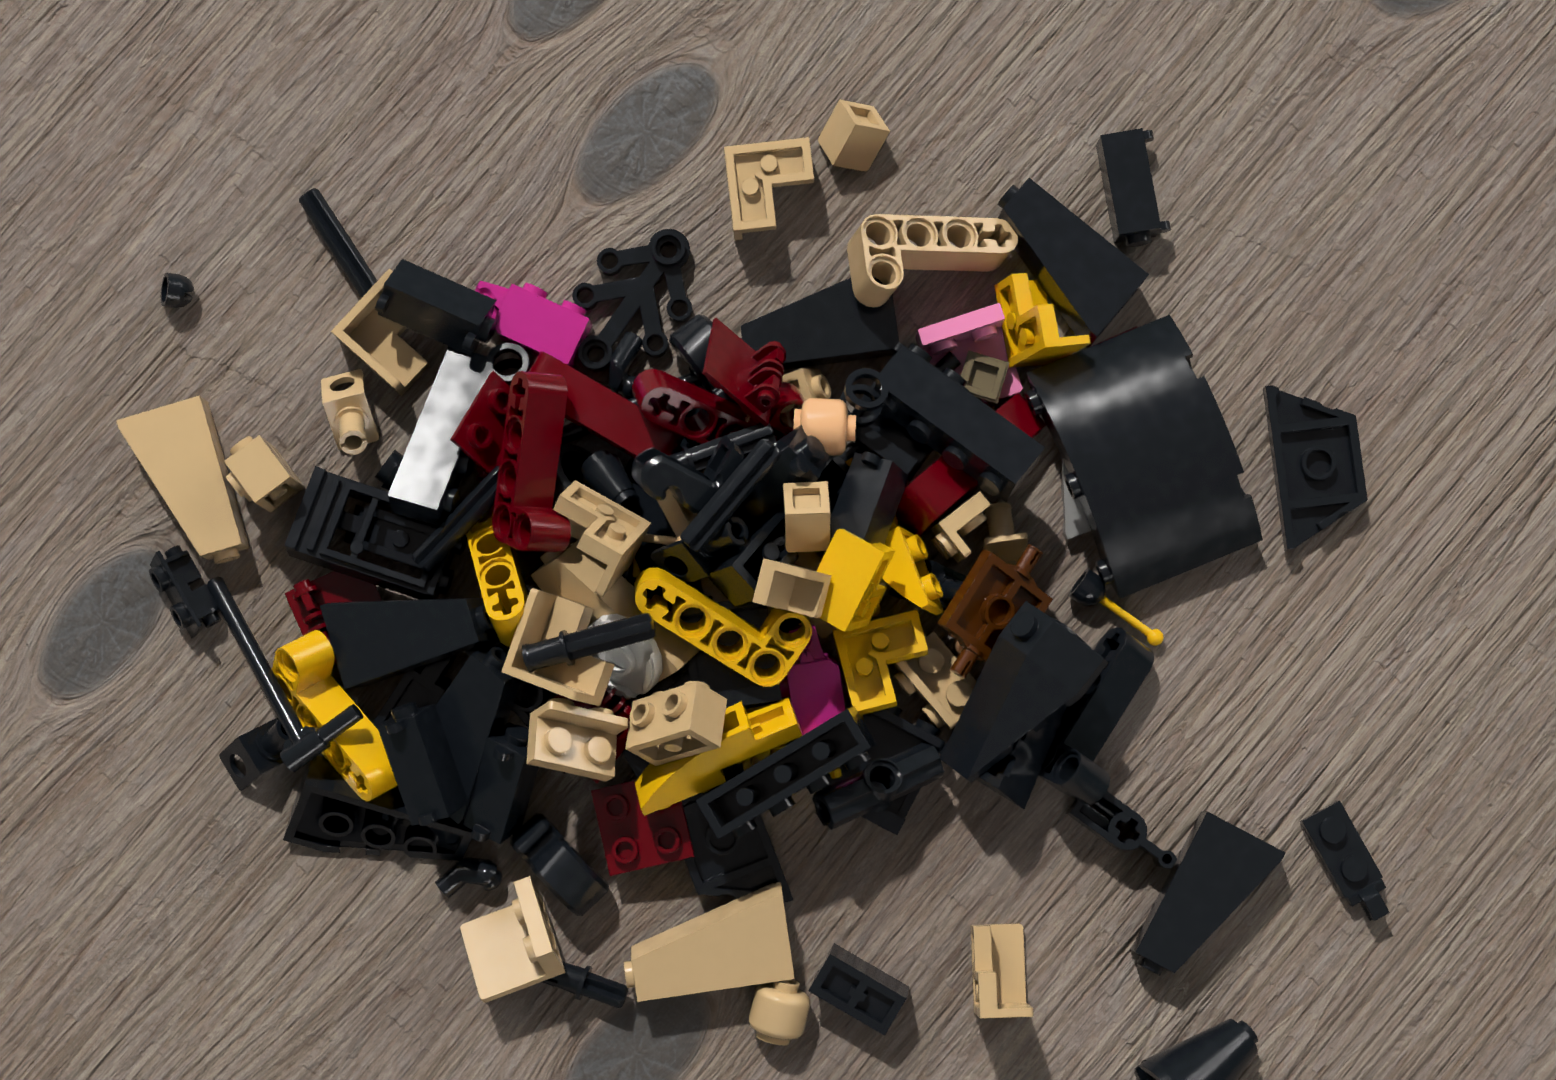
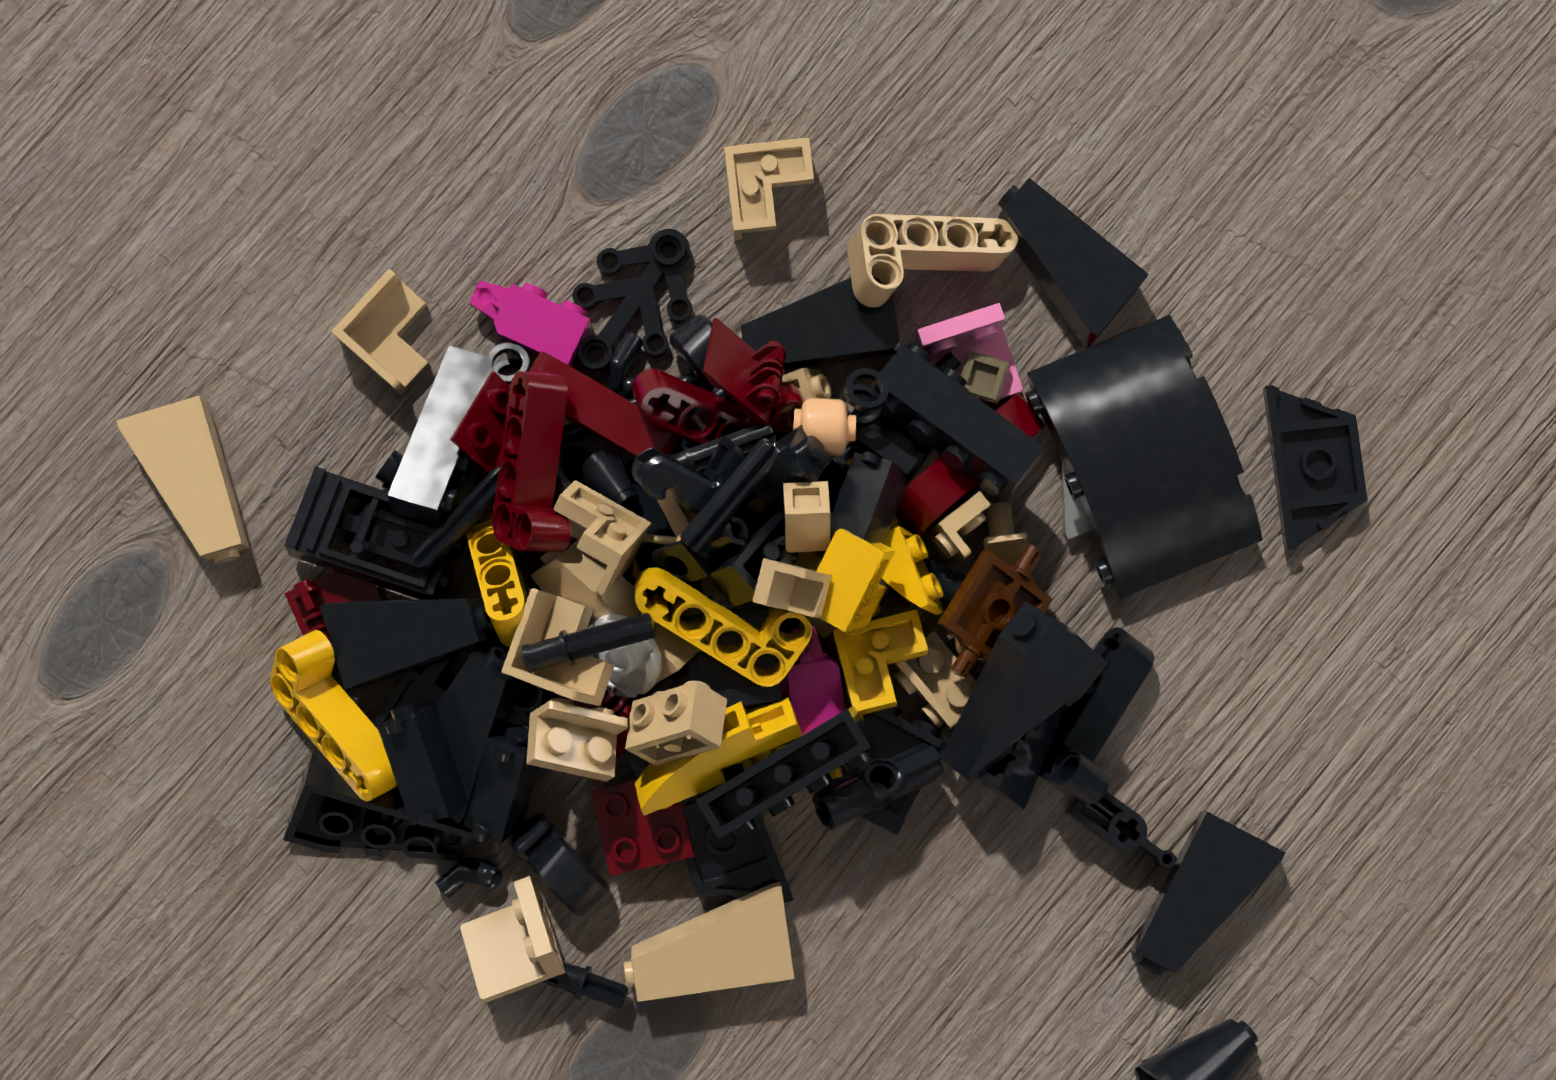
black hinge [149,545,222,639] -> none
black hinge [161,273,194,308] -> none
black bar [207,577,363,772] -> none
black bracket [219,717,288,791] -> none
tan brick [224,435,305,513] -> none
black axle [299,188,378,298] -> none
tan bracket [321,369,379,455] -> none
black brick [375,259,497,356] -> none
tan head [749,979,811,1046] -> none
black hinge [808,943,909,1036] -> none
tan panel [818,99,890,171] -> none
tan panel [970,923,1033,1019] -> none
yellow panel [994,273,1091,368] -> none
hinge [1068,568,1164,646] -> none
black brick [1096,128,1171,247] -> none
black hinge [1300,800,1390,921] -> none

